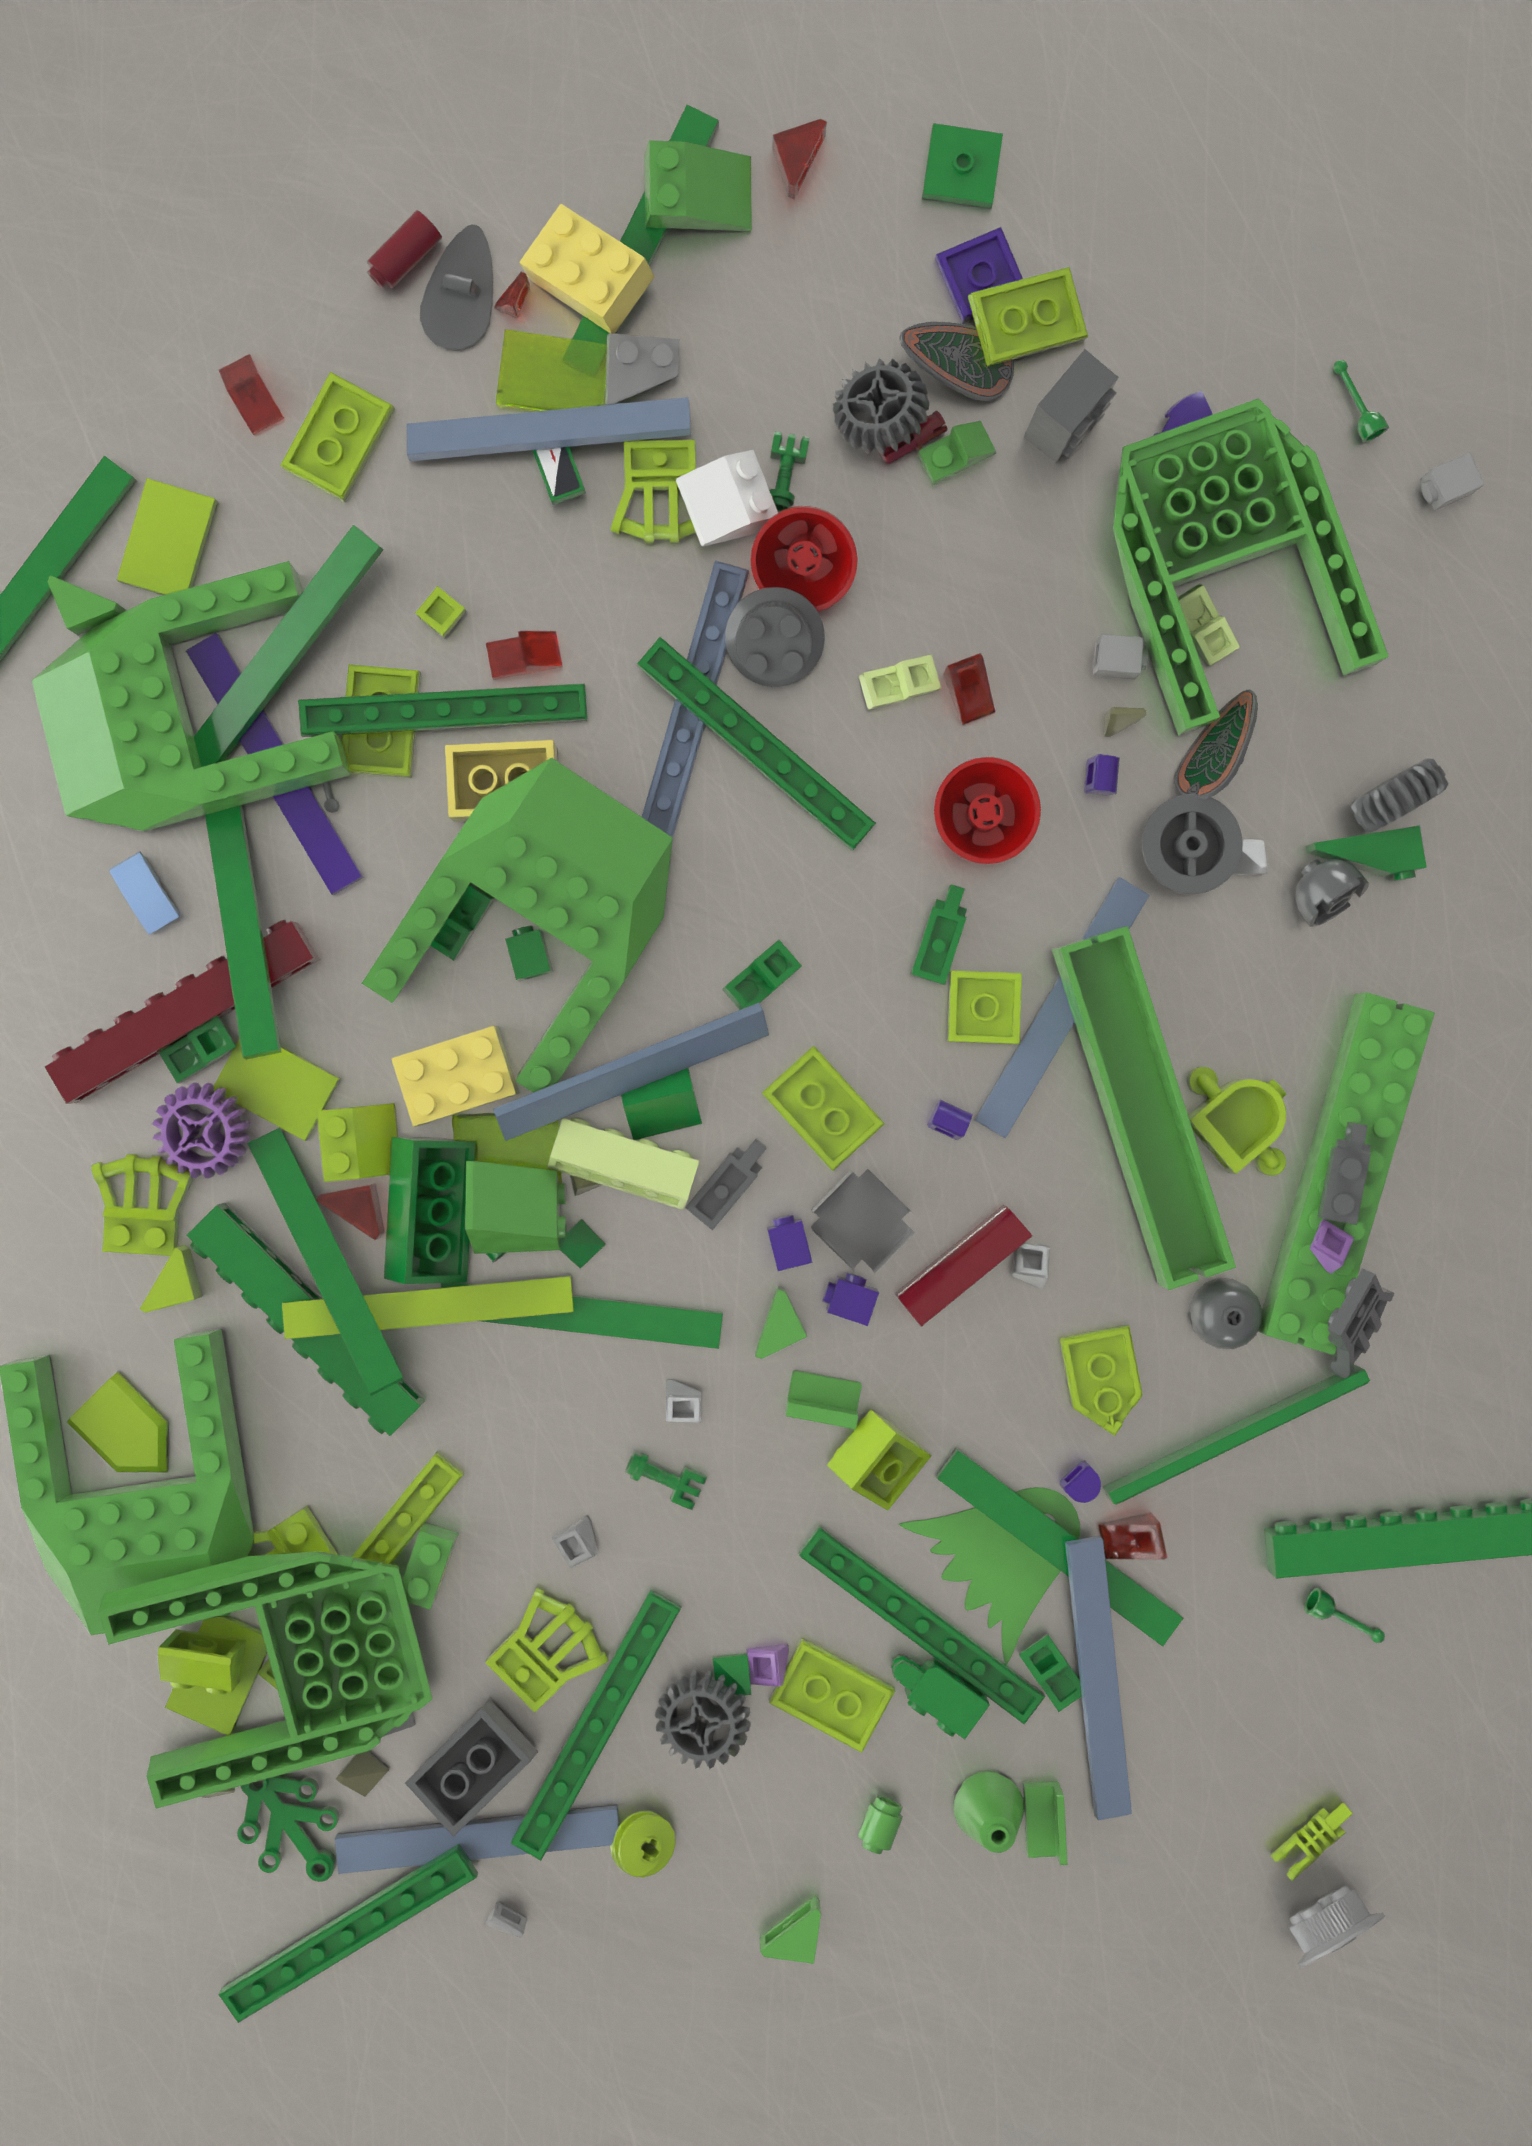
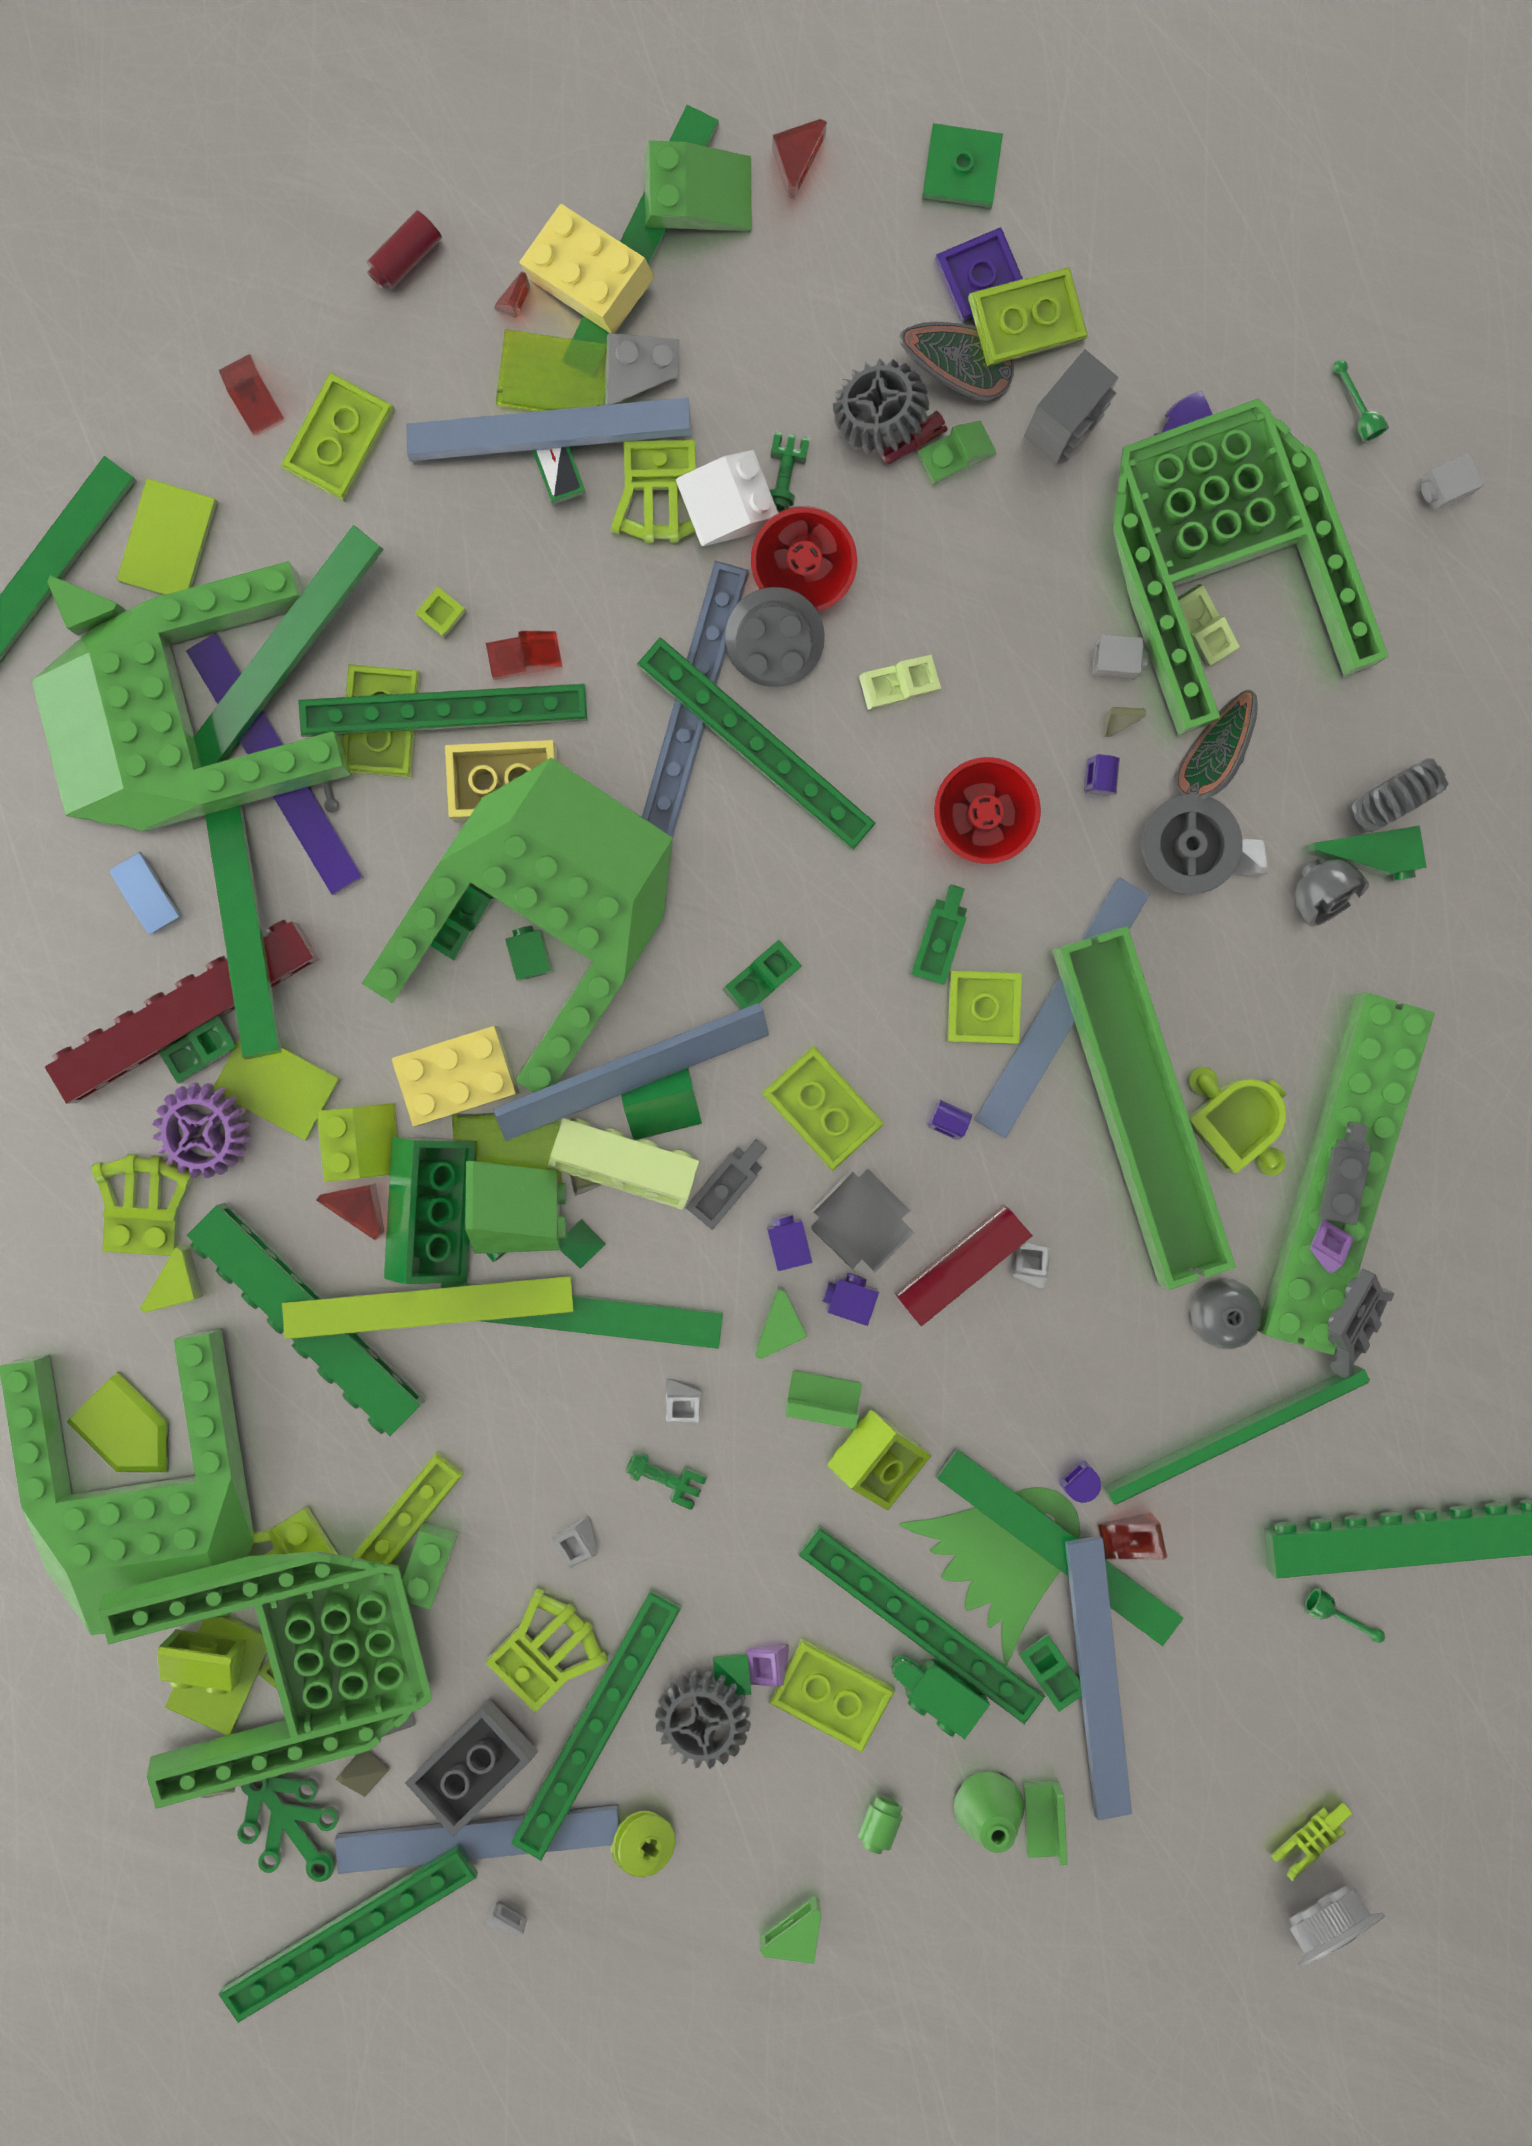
green tile [247,1127,404,1396] -> none
dark grey shield [420,224,493,351] -> none
clear red slope [943,653,995,725] -> none
lime tile [1060,1325,1143,1436] -> none

